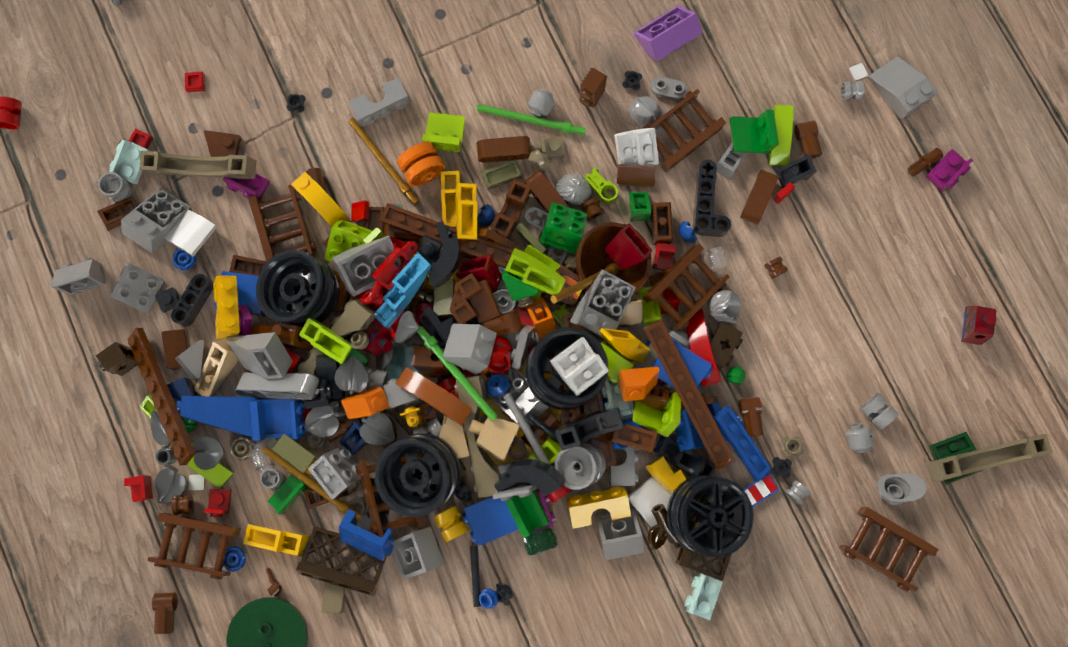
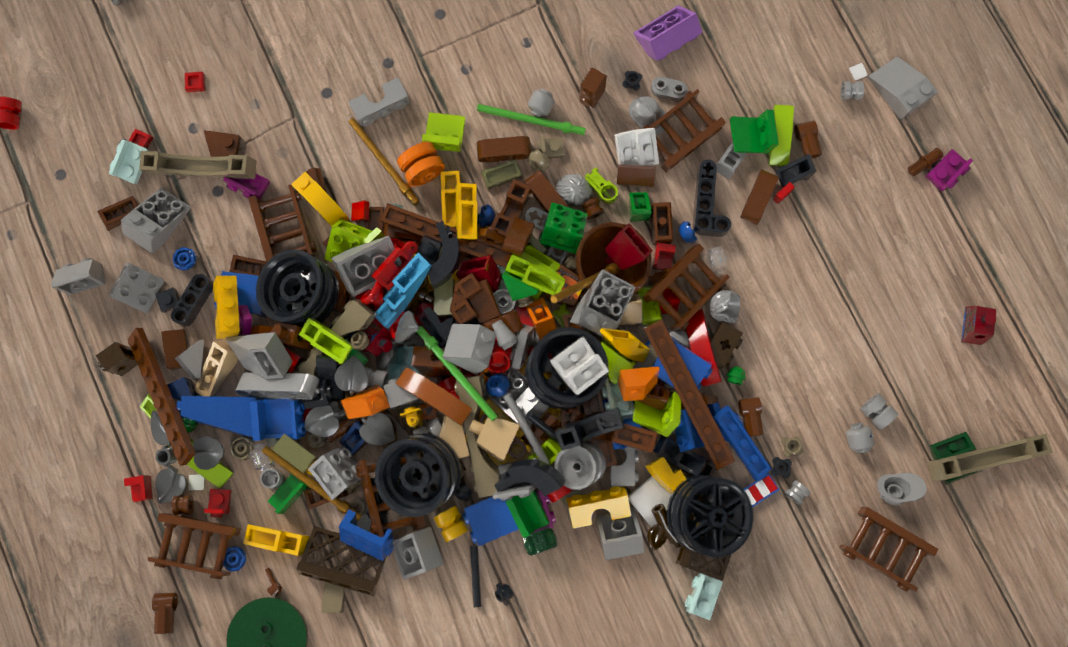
light grey wheel [98,172,133,203] -> none
white slope [164,210,217,256] -> none
black plate [286,94,306,113] -> none
blue plate [479,588,498,609] -> none
reddish brown wheel [764,256,788,279] -> none
none -> light grey cone [492,319,518,350]
none -> reddish brown beam [502,218,535,256]

